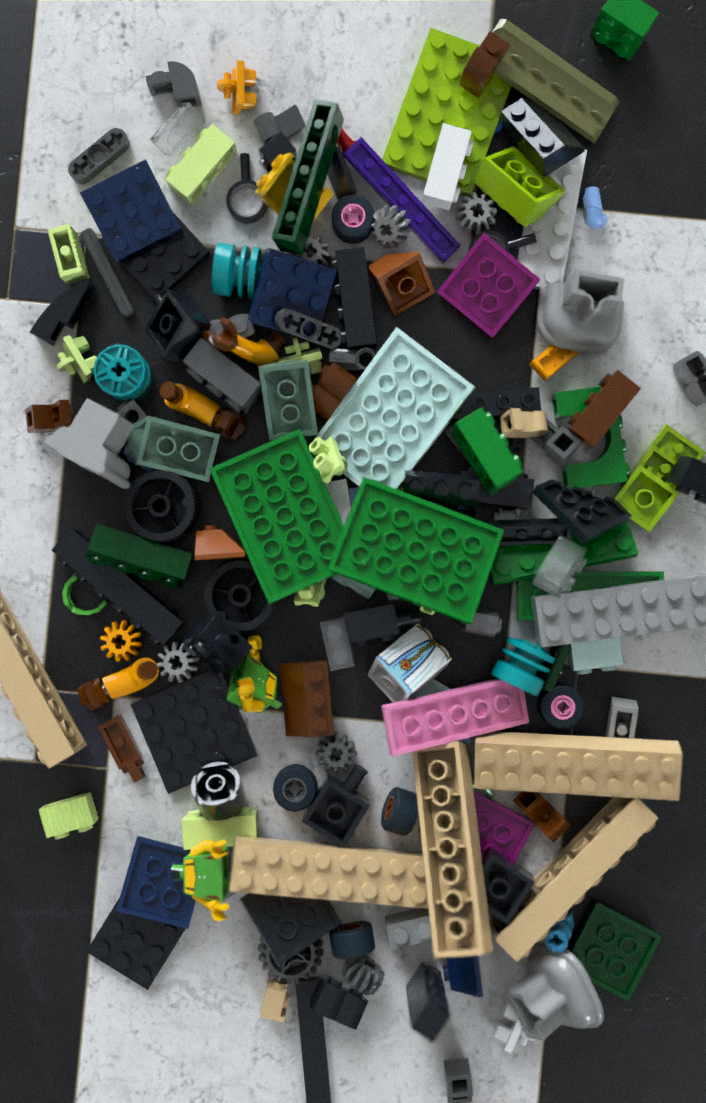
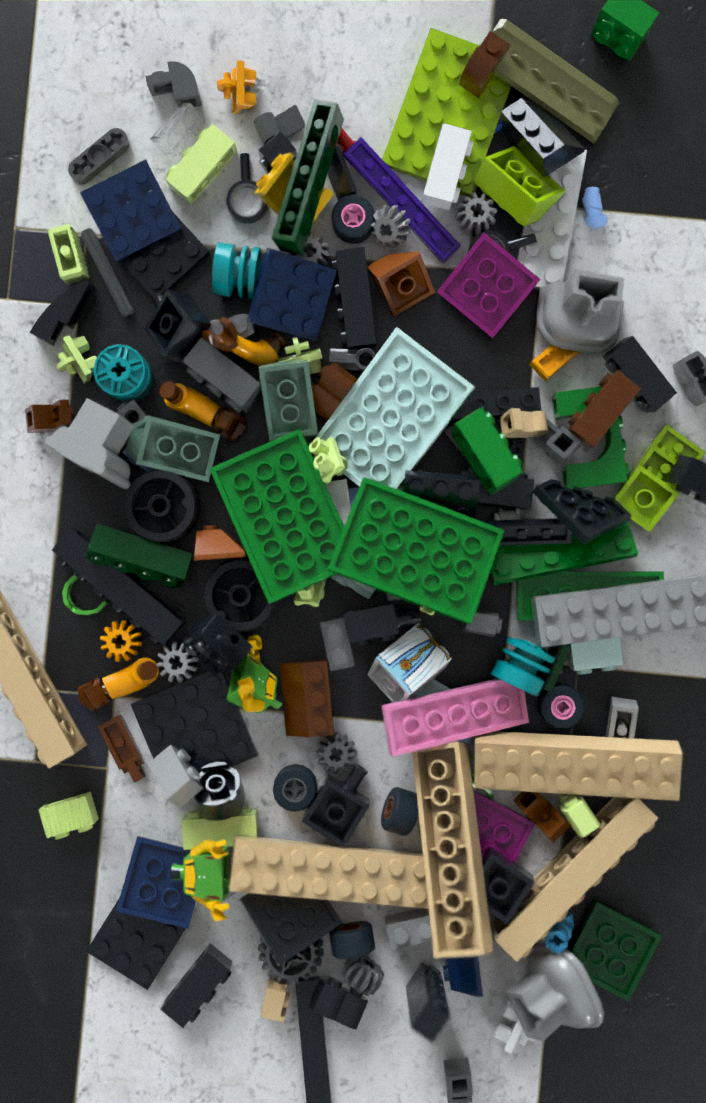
dark grey beam [275,308,342,349] -> none
clear brick [533,535,587,598] -> none
none -> light grey brick [148,745,203,808]
none -> black brick [160,943,232,1028]
none -> yellowish green brick [556,794,600,837]
none -> black brick [603,336,677,413]

